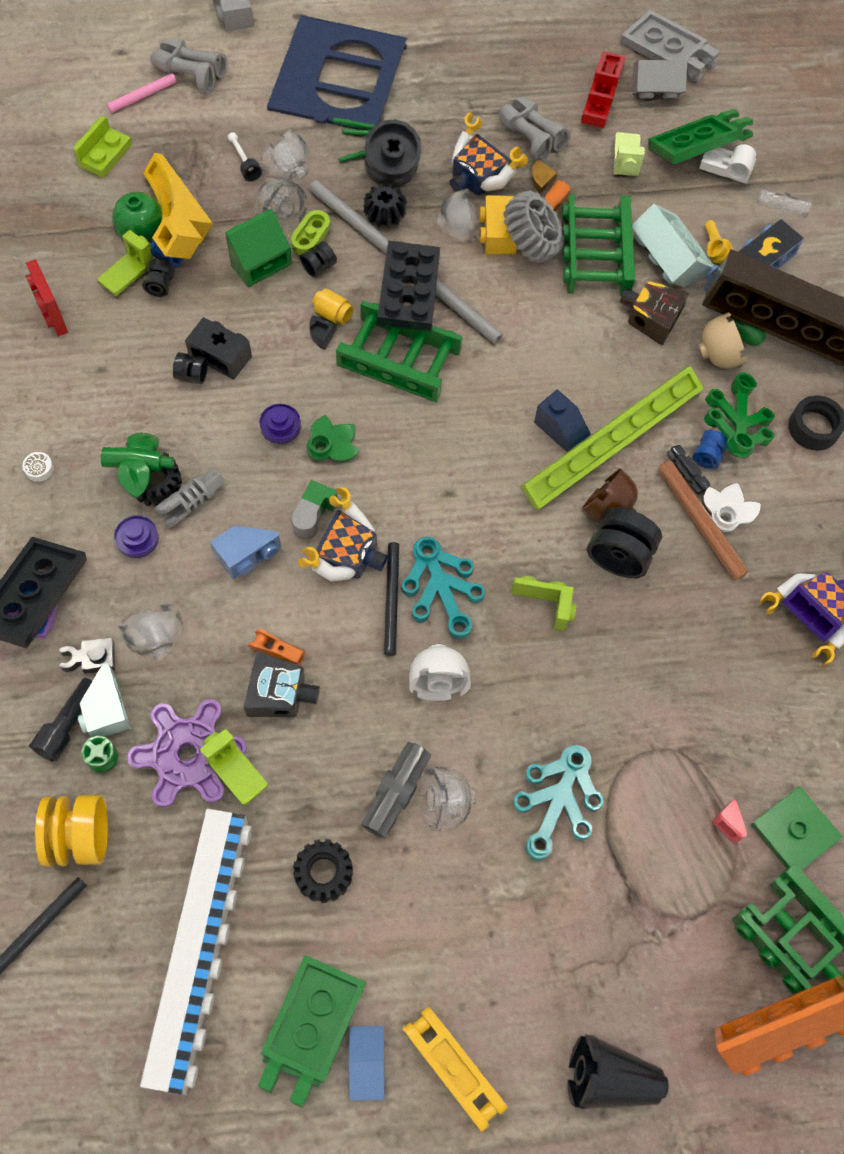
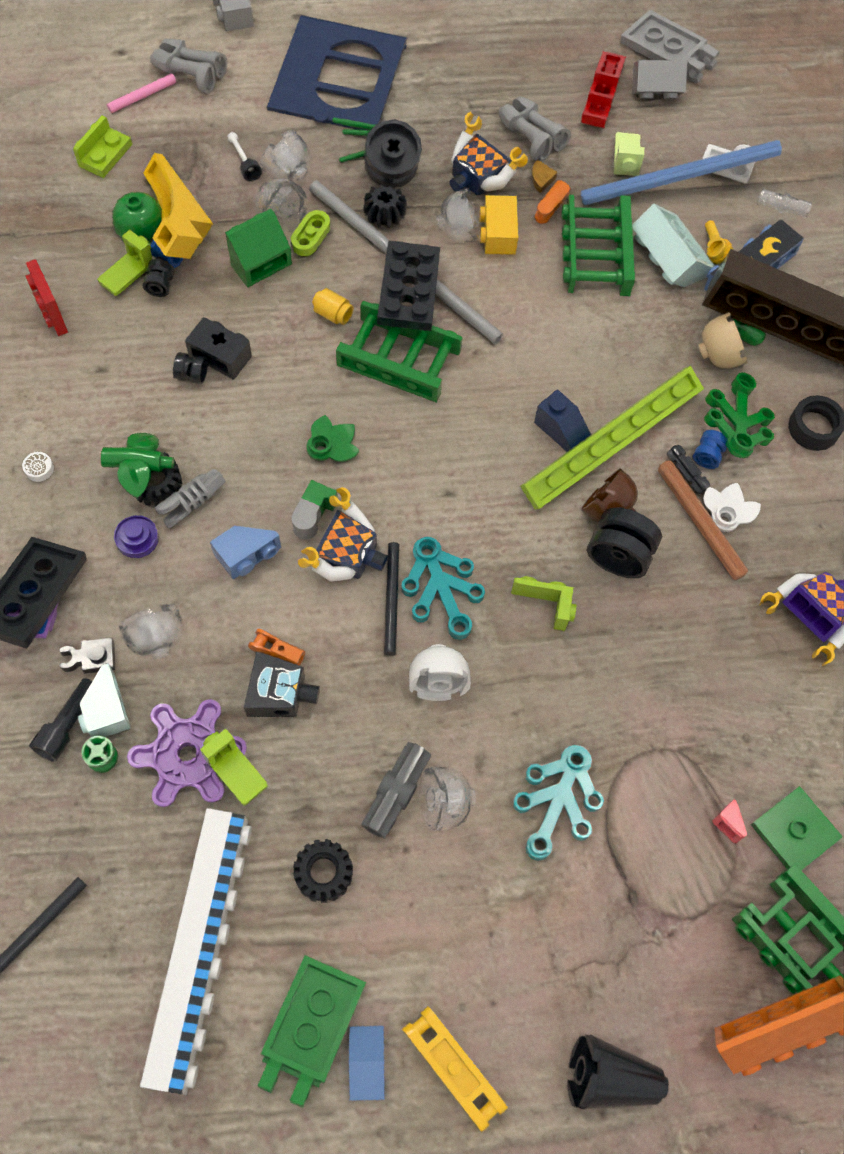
yellow wheel [35,794,108,867] -> none
dark purple plate [259,403,301,444] -> none
black wheel [300,241,337,278] -> none
black tile [310,315,337,350] -> none
light grey gear [503,190,565,263] -> none
dark brown torso [619,281,689,345] -> none
green tile [648,109,753,164] -> none
none -> medium blue axle [581,140,782,205]

